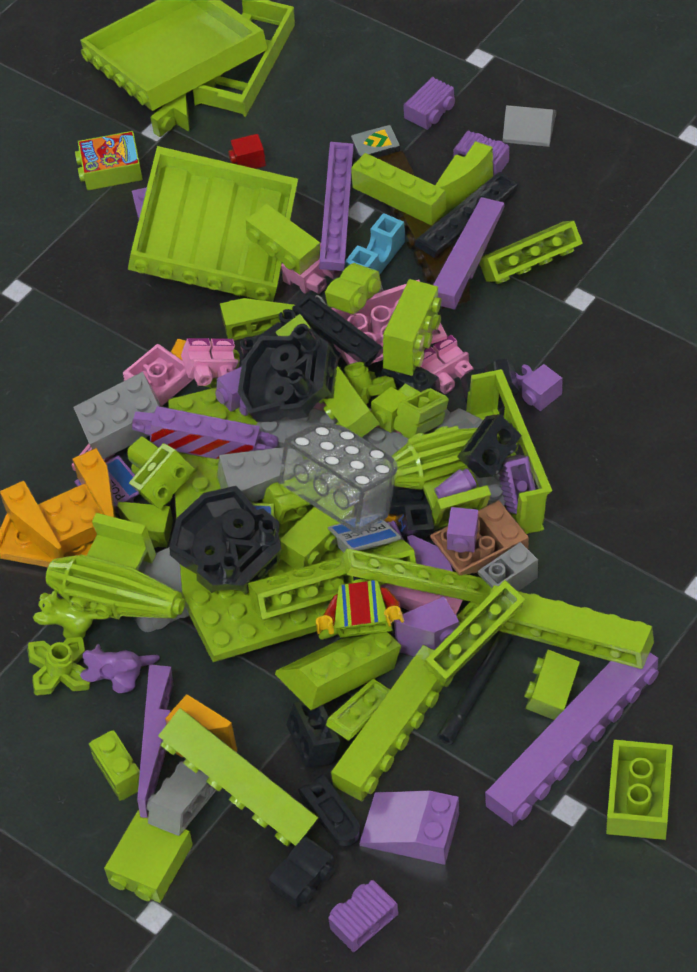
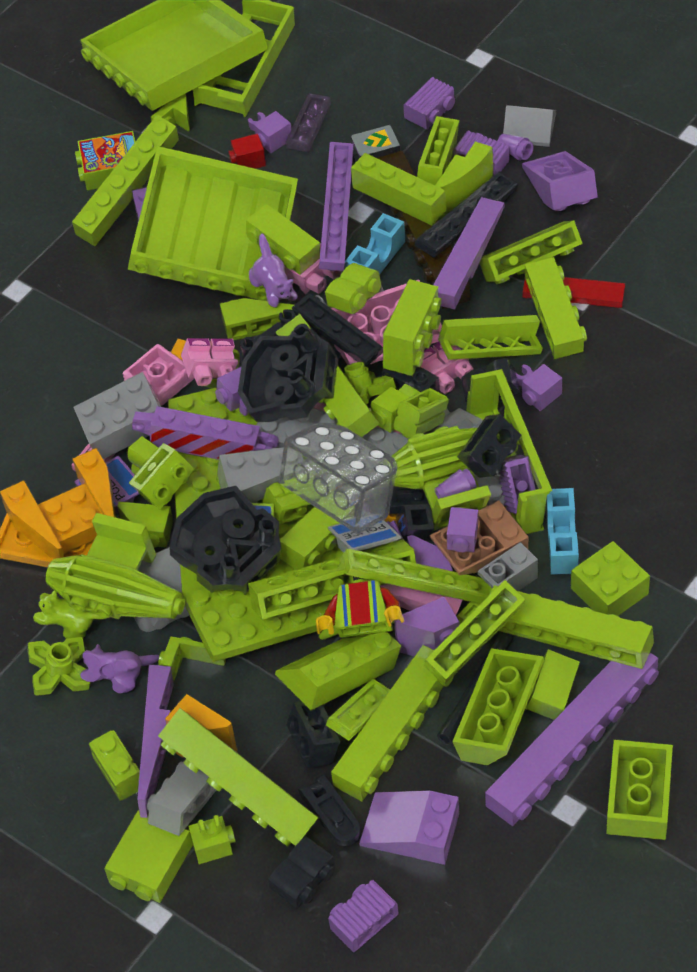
none -> lime brick [72,115,179,246]
none -> lime bracket [158,636,226,680]
none -> lime brick [188,815,235,864]
none -> medium lavender brick [248,111,293,153]
none -> medium lavender animal [249,234,298,307]
none -> clear purple plate [286,93,331,152]
none -> lime brick [417,116,459,185]
none -> lime fence [438,315,543,360]
none -> lime slope [453,648,544,765]
none -> medium lavender cone [498,134,533,160]
none -> medium lavender slope [522,151,598,211]
none -> red tile [523,277,625,308]
none -> lime brick [525,257,587,359]
none -> medium azure arch [546,488,579,575]
none -> lime brick [571,541,650,616]

